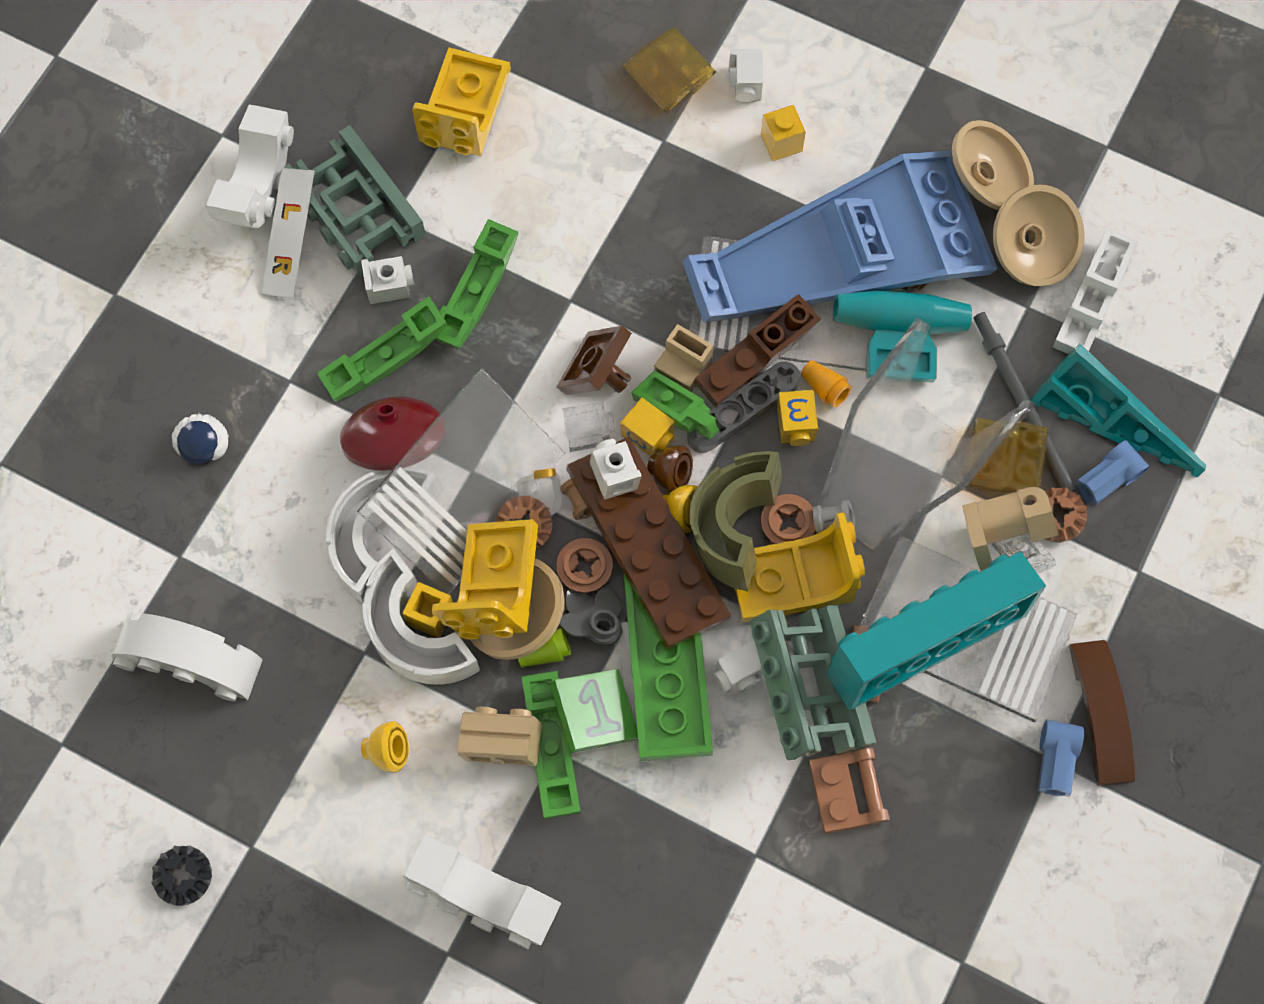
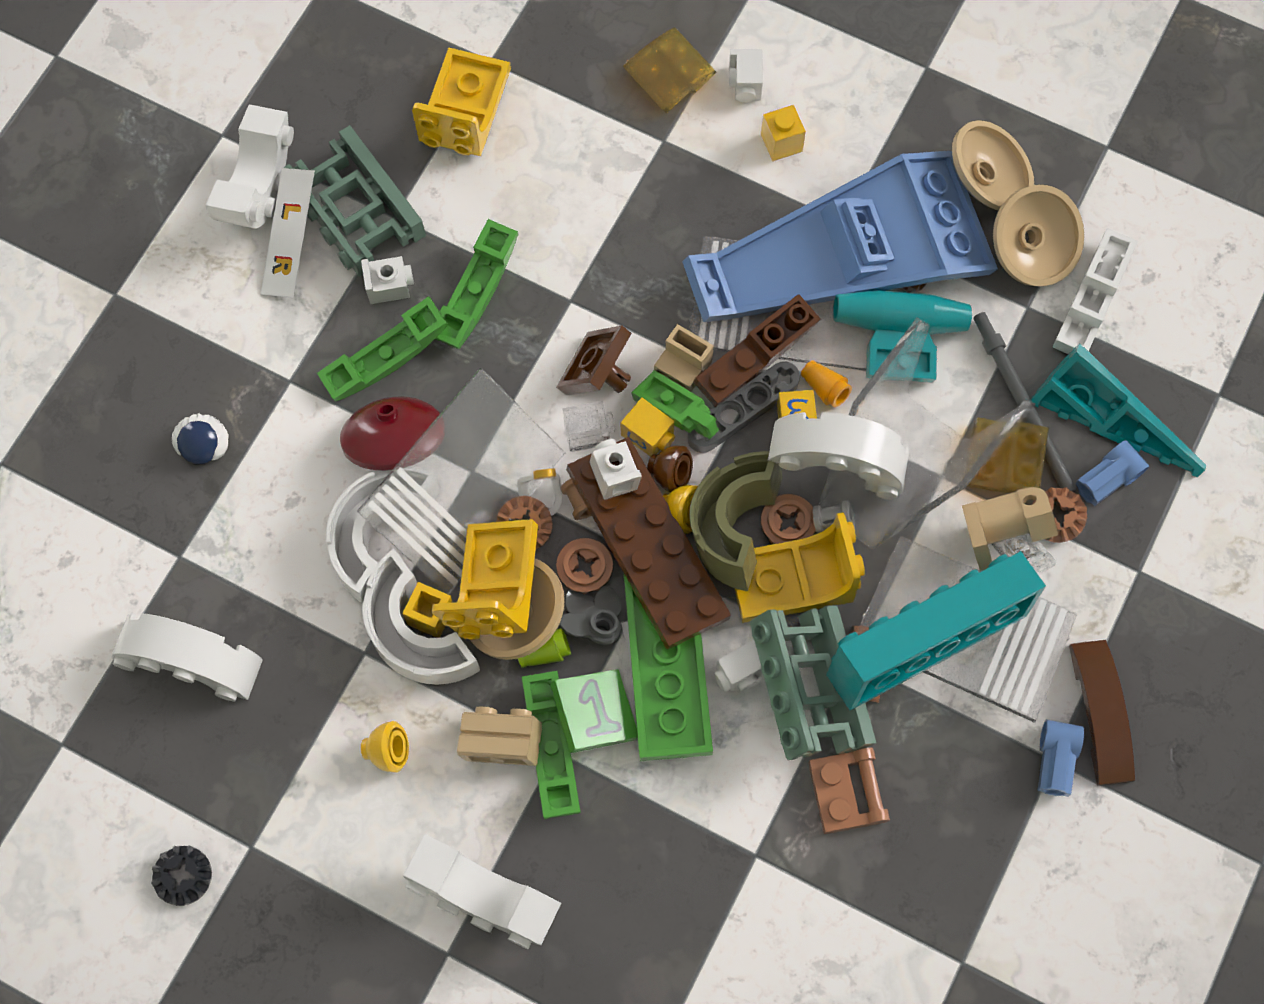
none -> white brick [768,412,909,500]

